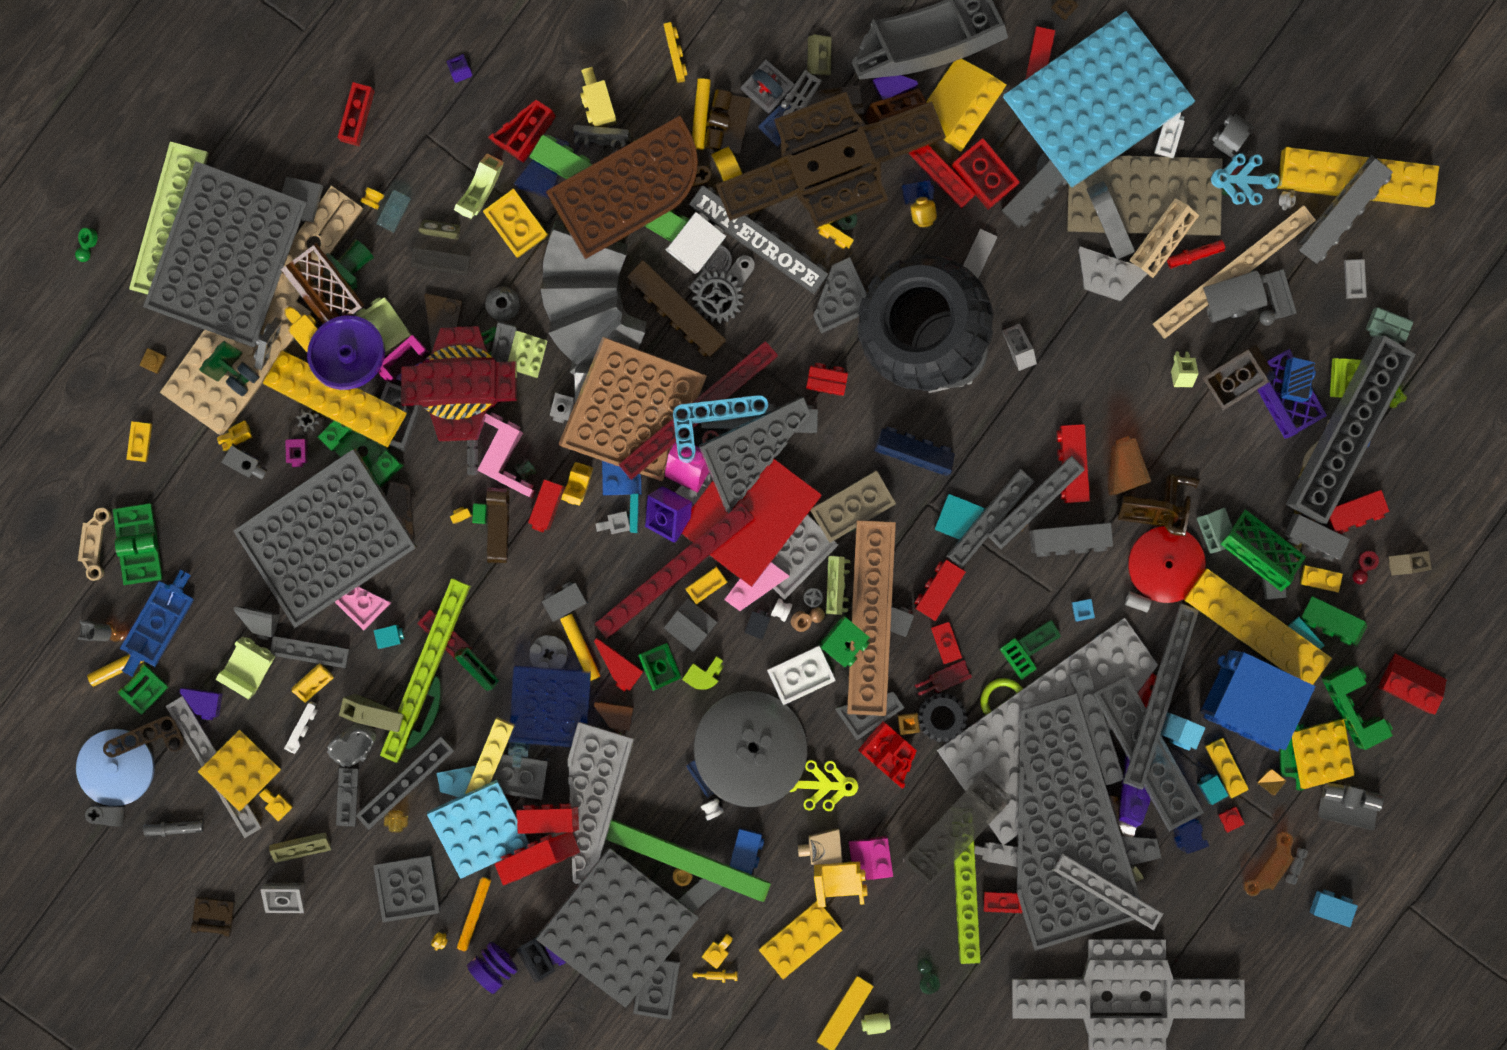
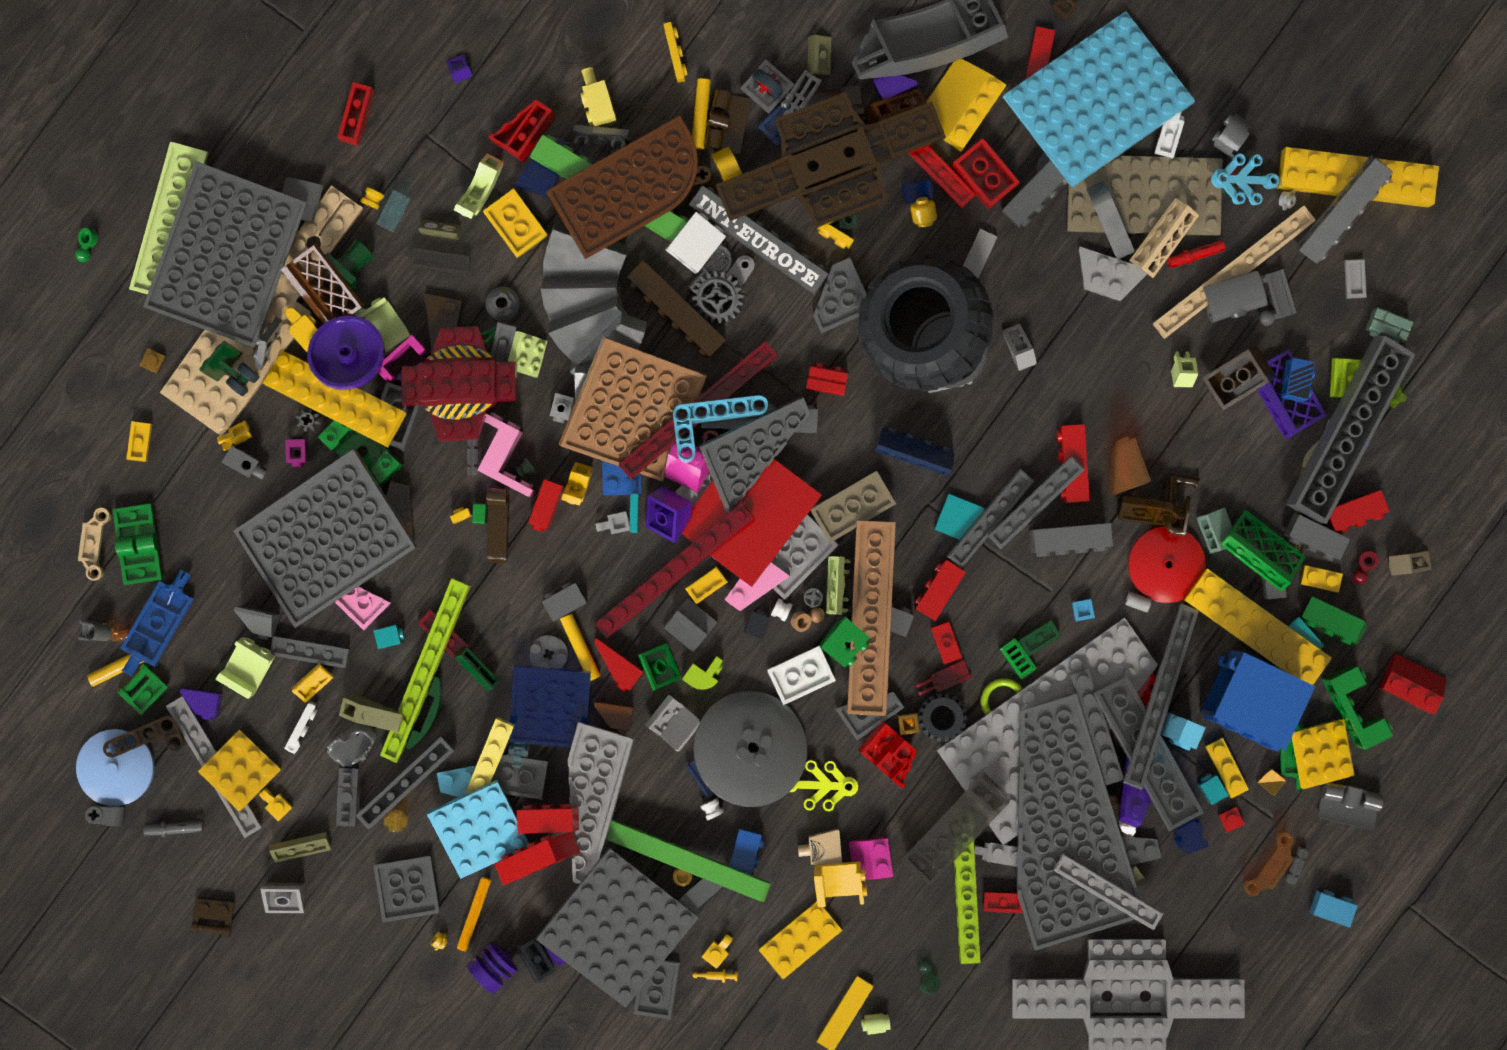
none -> light grey bracket [645,695,700,751]

